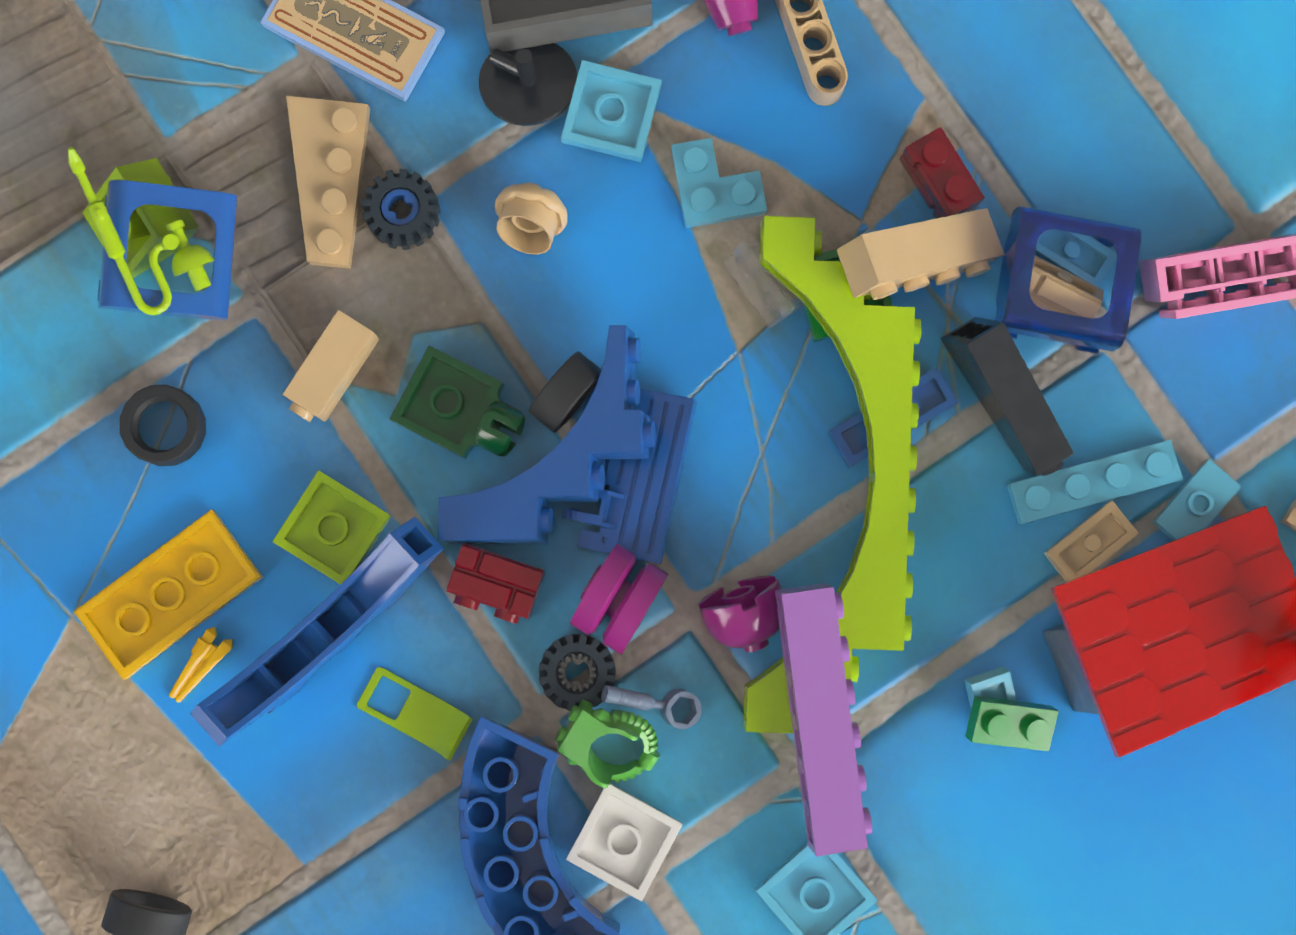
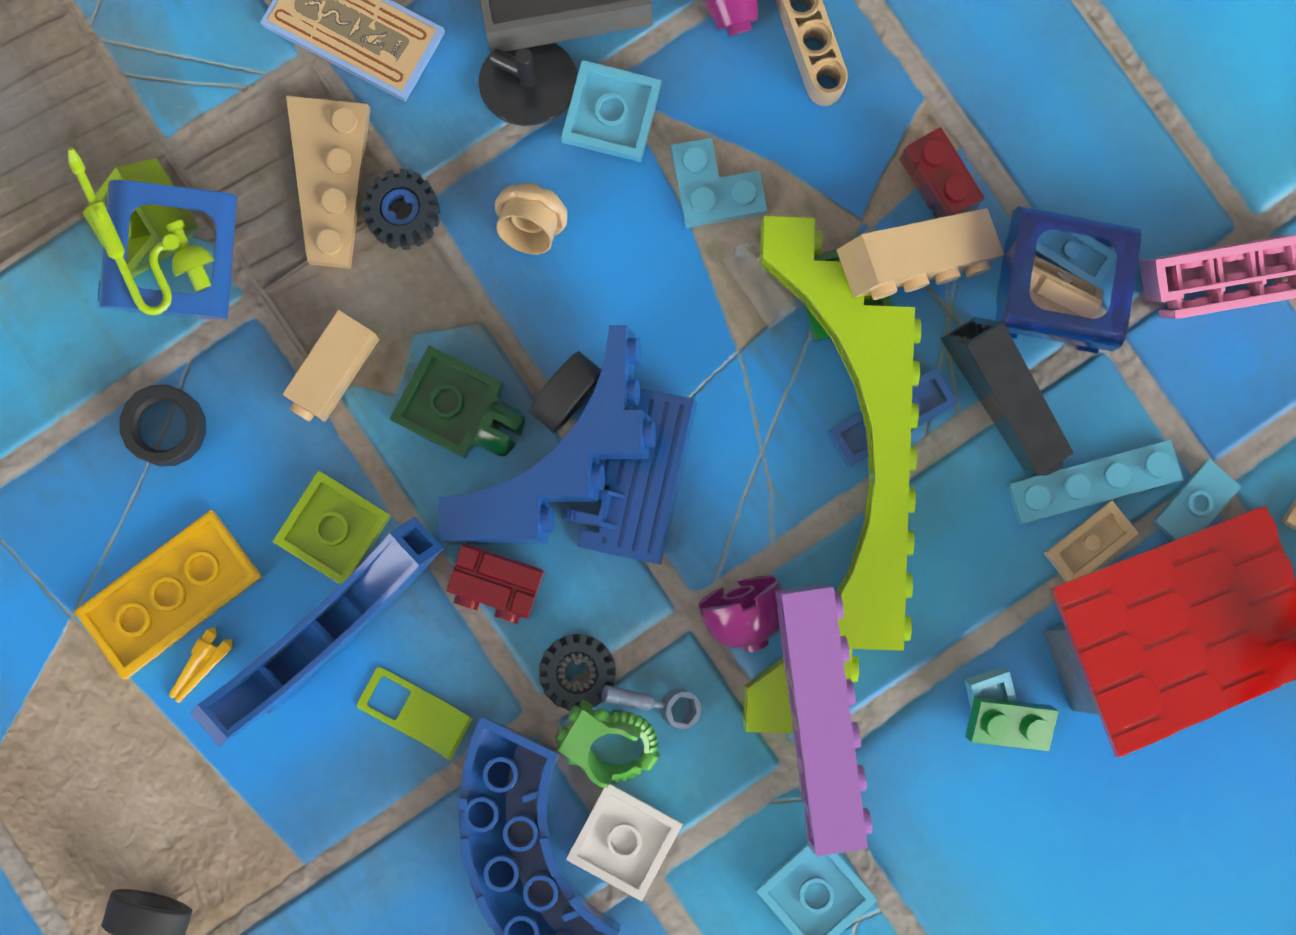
magenta wheel [569,544,669,655] -> none

